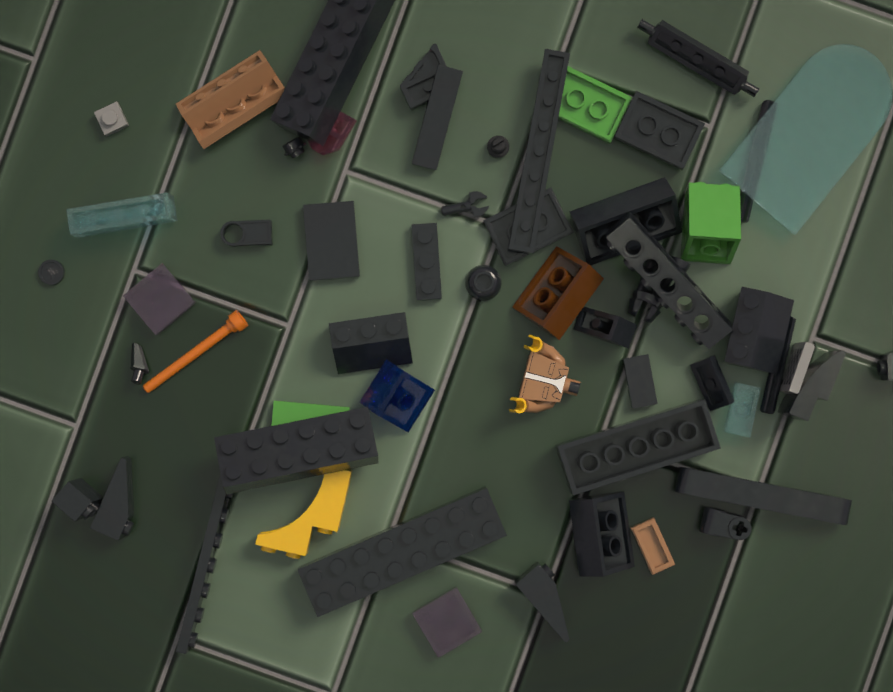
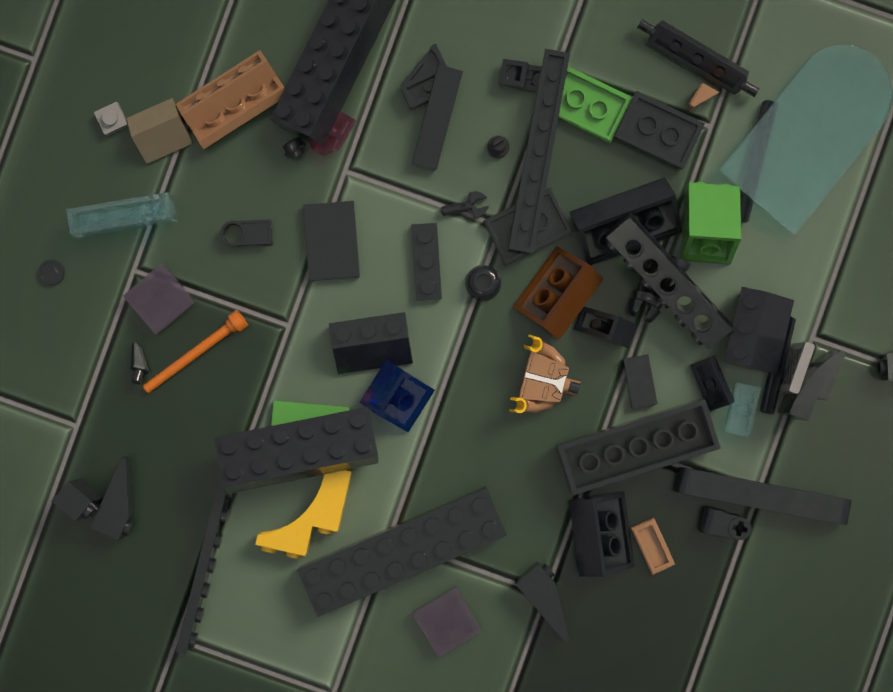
none -> dark tan slope [127,98,193,165]
none -> black slope [499,59,542,93]
none -> medium nougat slope [686,83,719,111]

